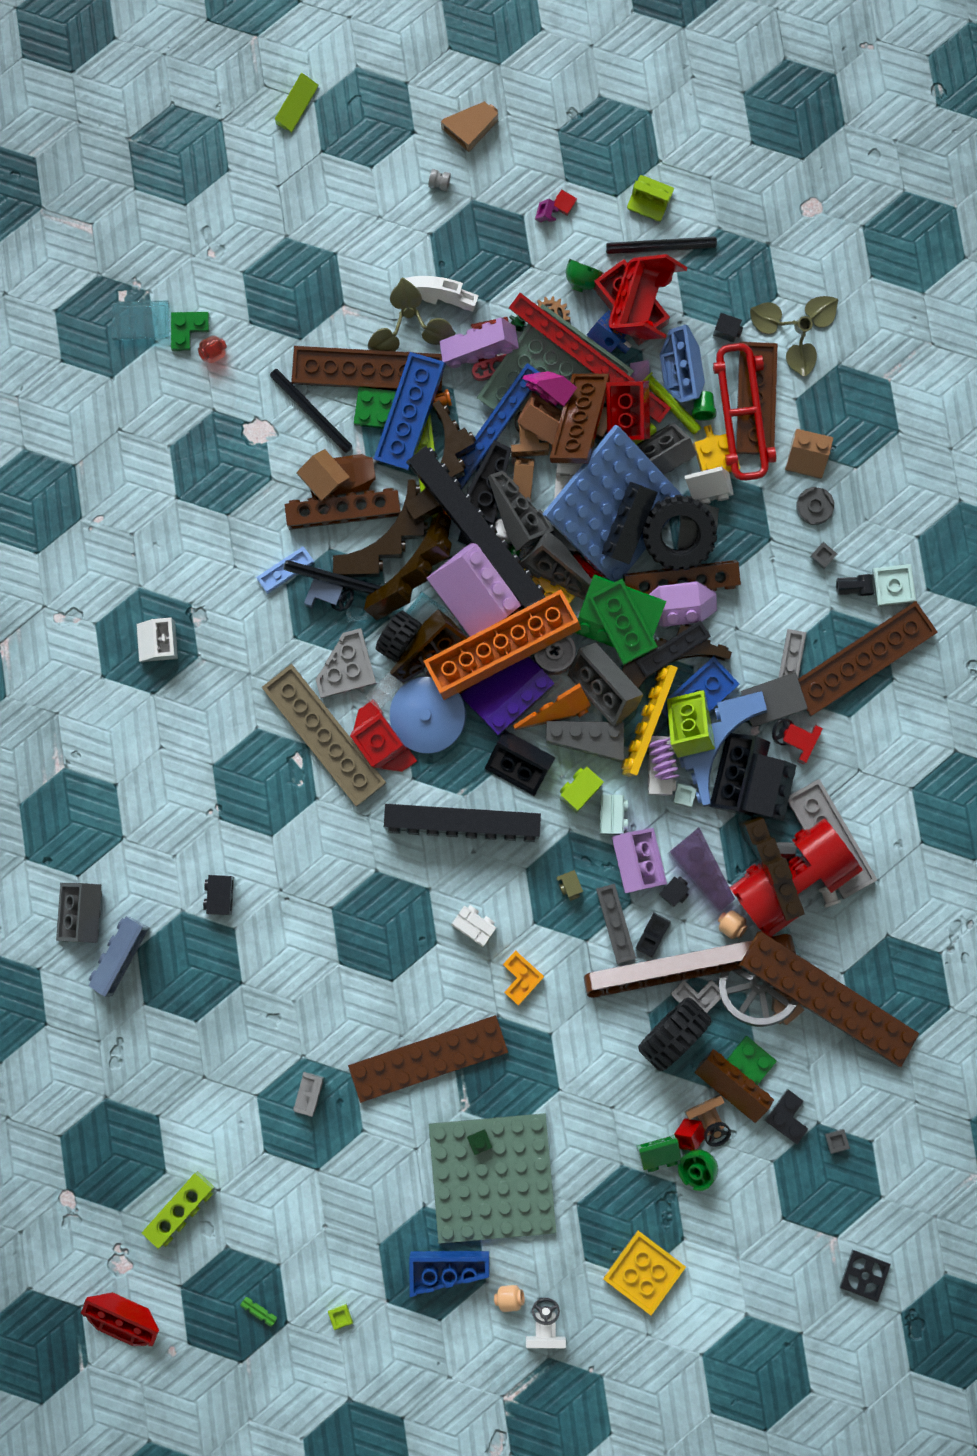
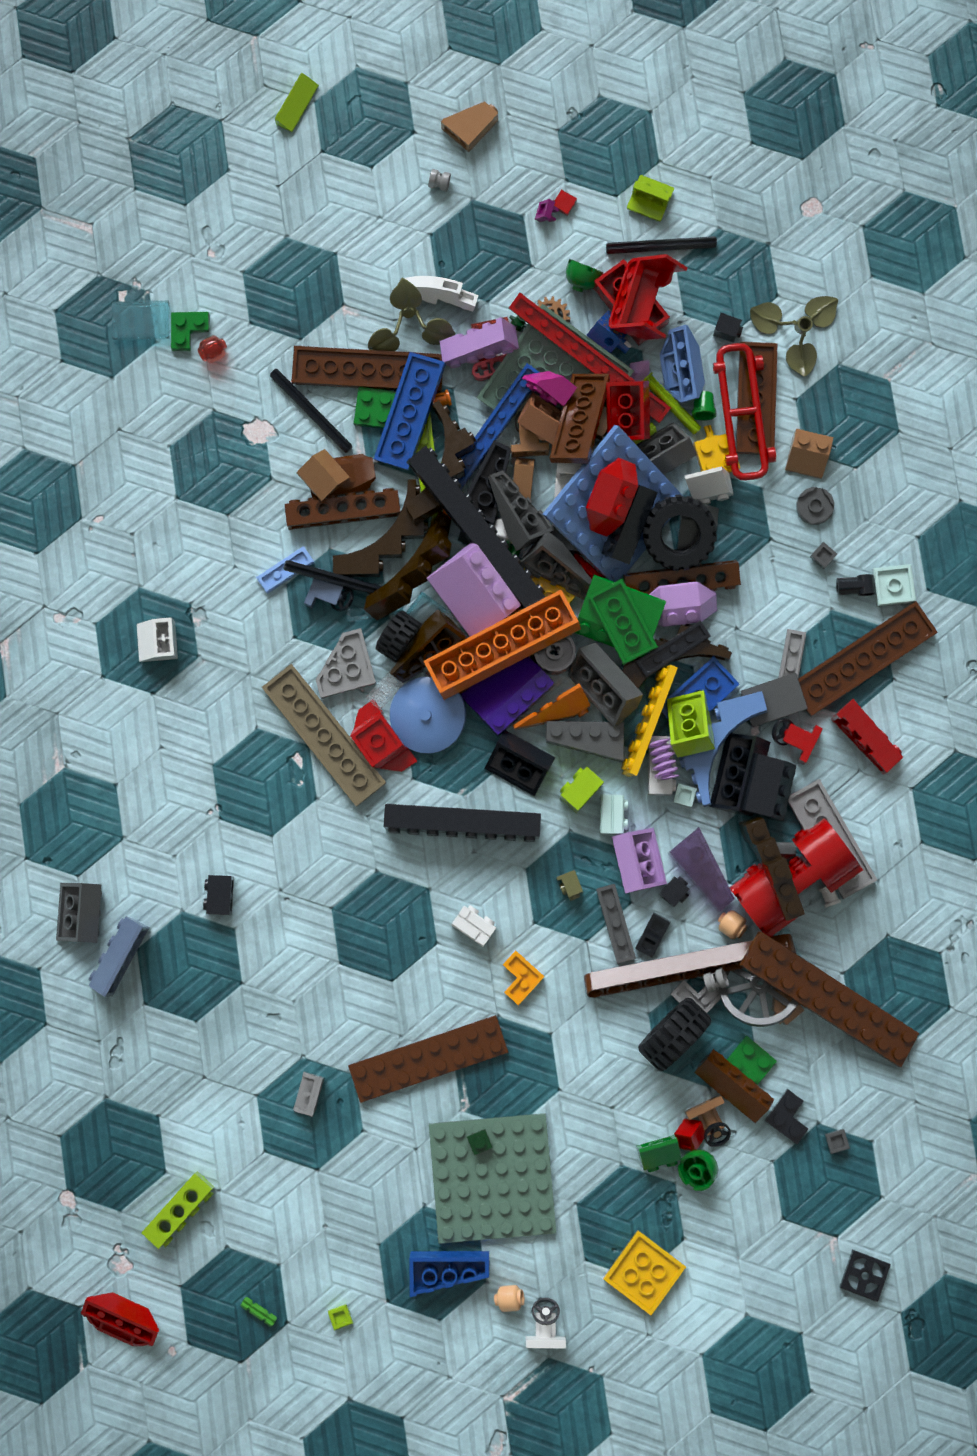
none -> red wedge [586,457,638,537]
none -> light grey wheel [703,968,729,993]
none -> red wedge [831,699,903,775]

